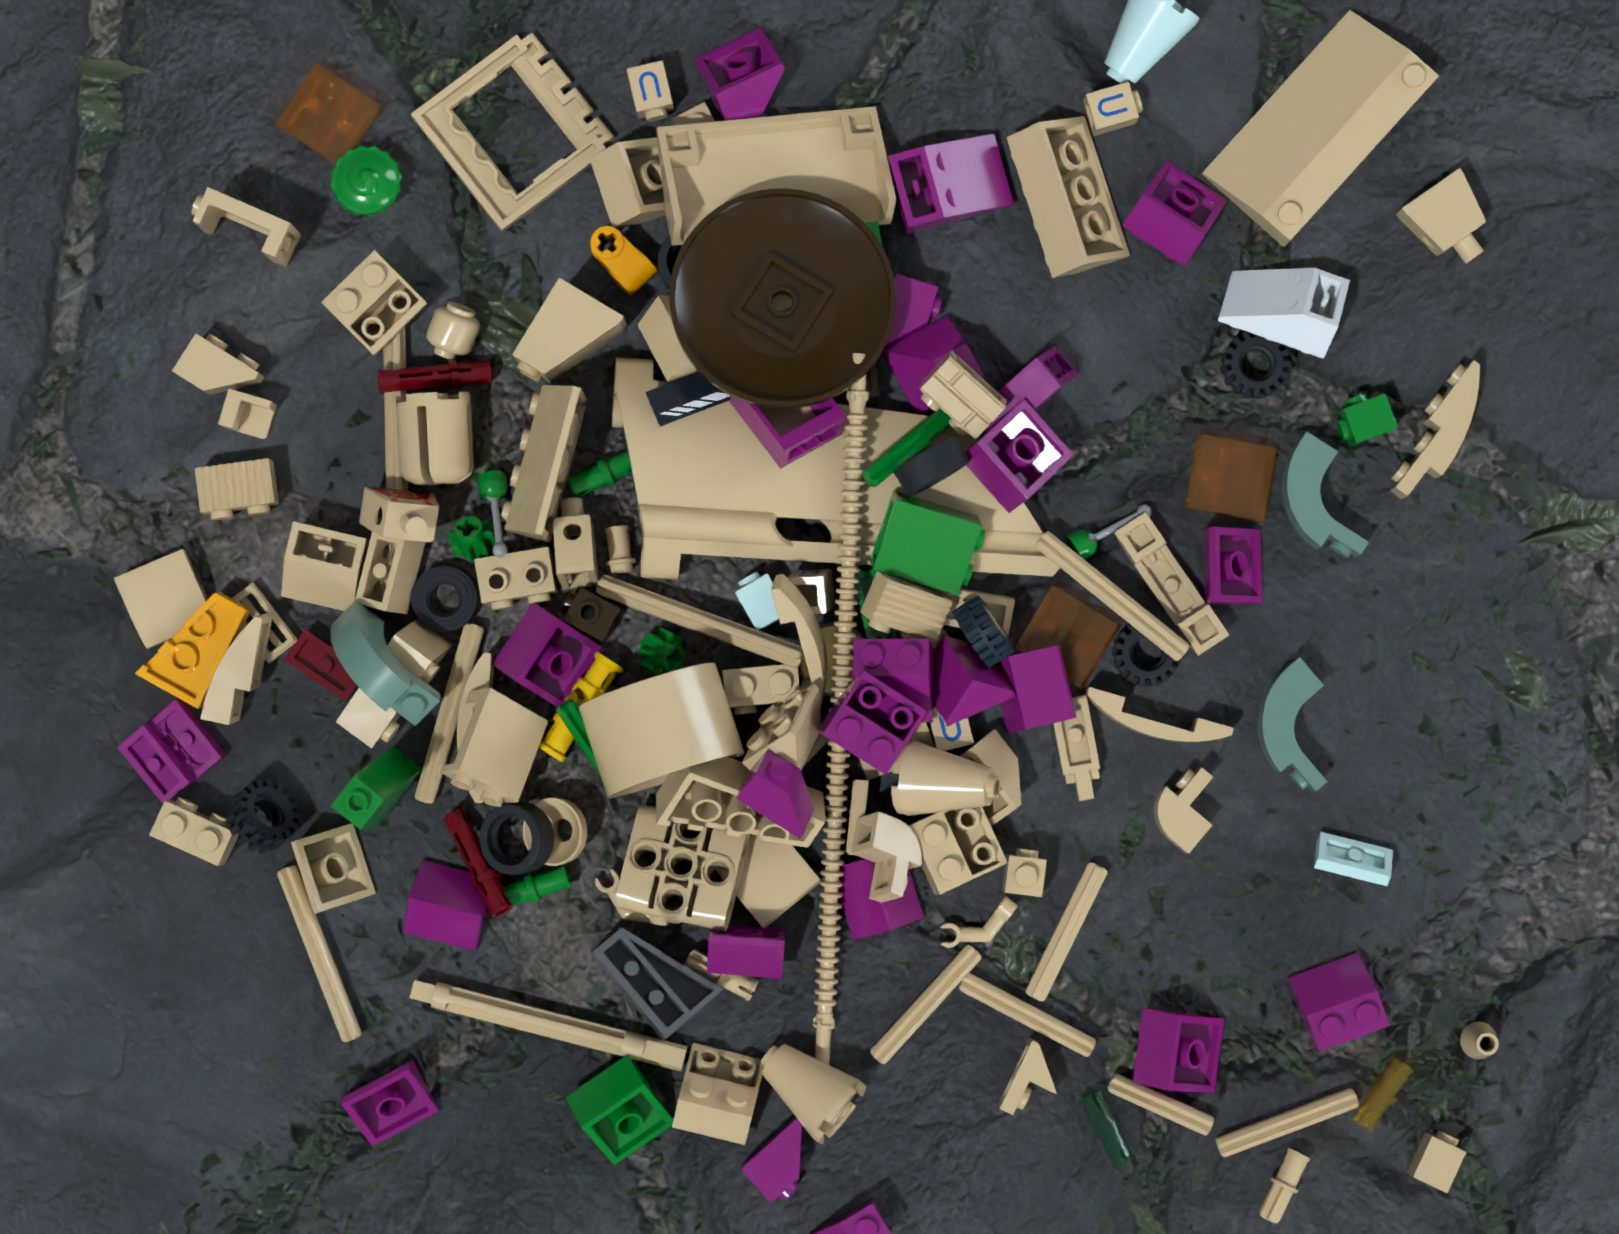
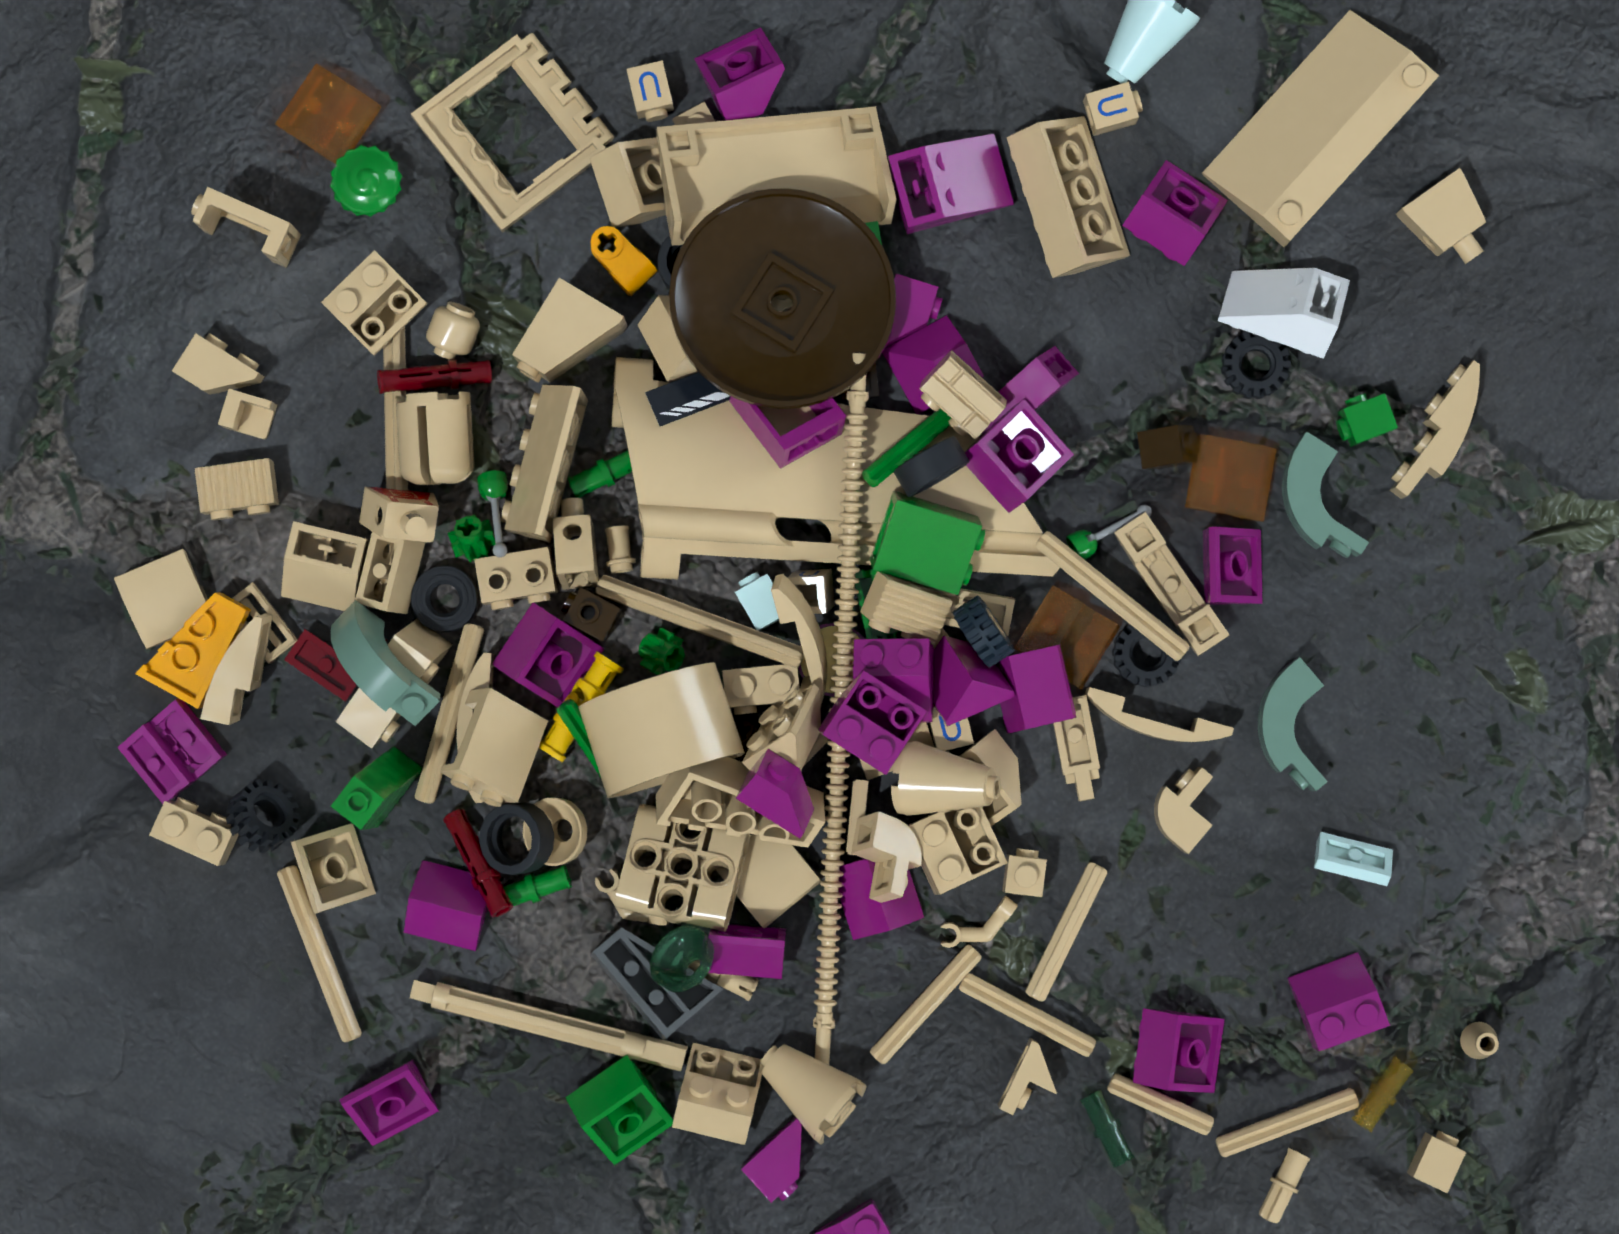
none -> clear green piece [650,925,714,992]
none -> dark brown brick [1137,425,1200,469]

